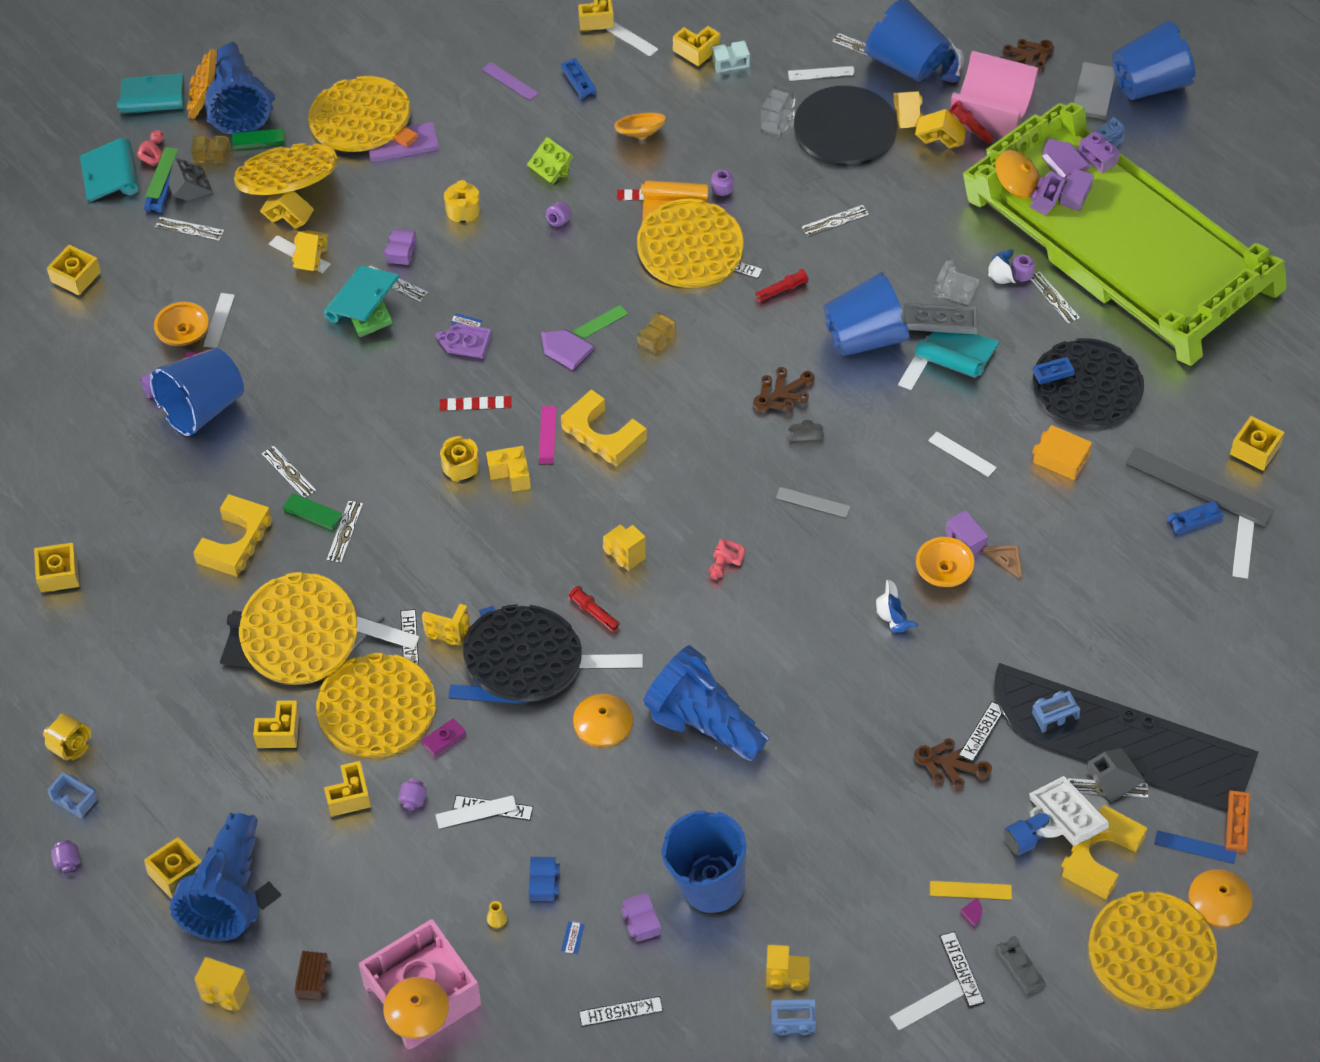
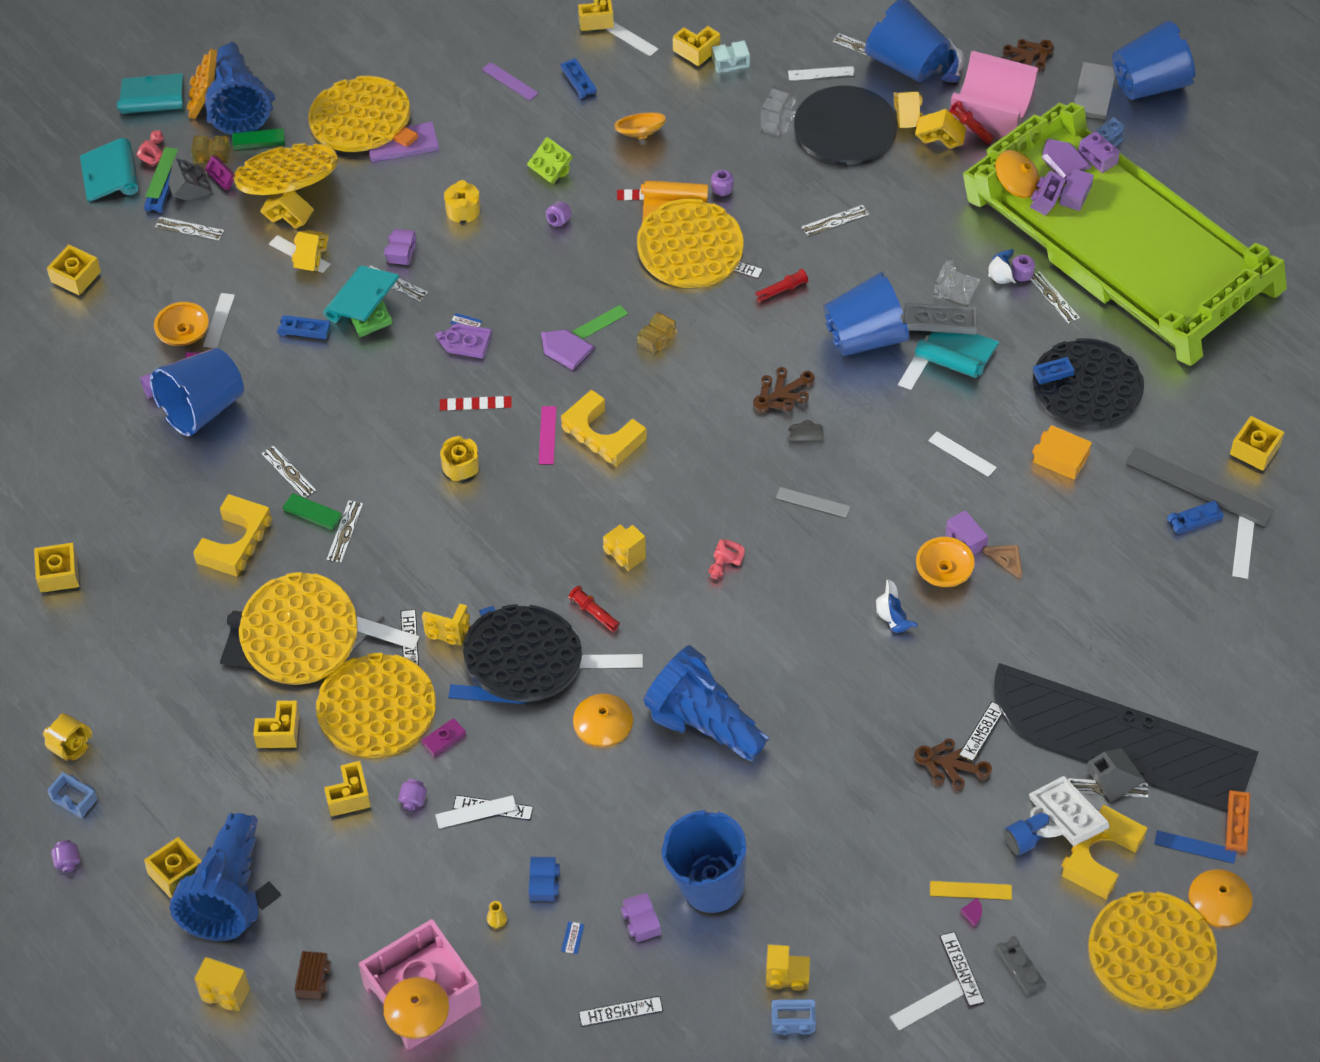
yellow brick [486,446,531,492] -> none
medium blue window [1032,691,1080,733] -> none
none -> magenta plate [205,155,235,190]
none -> blue plate [277,315,331,339]

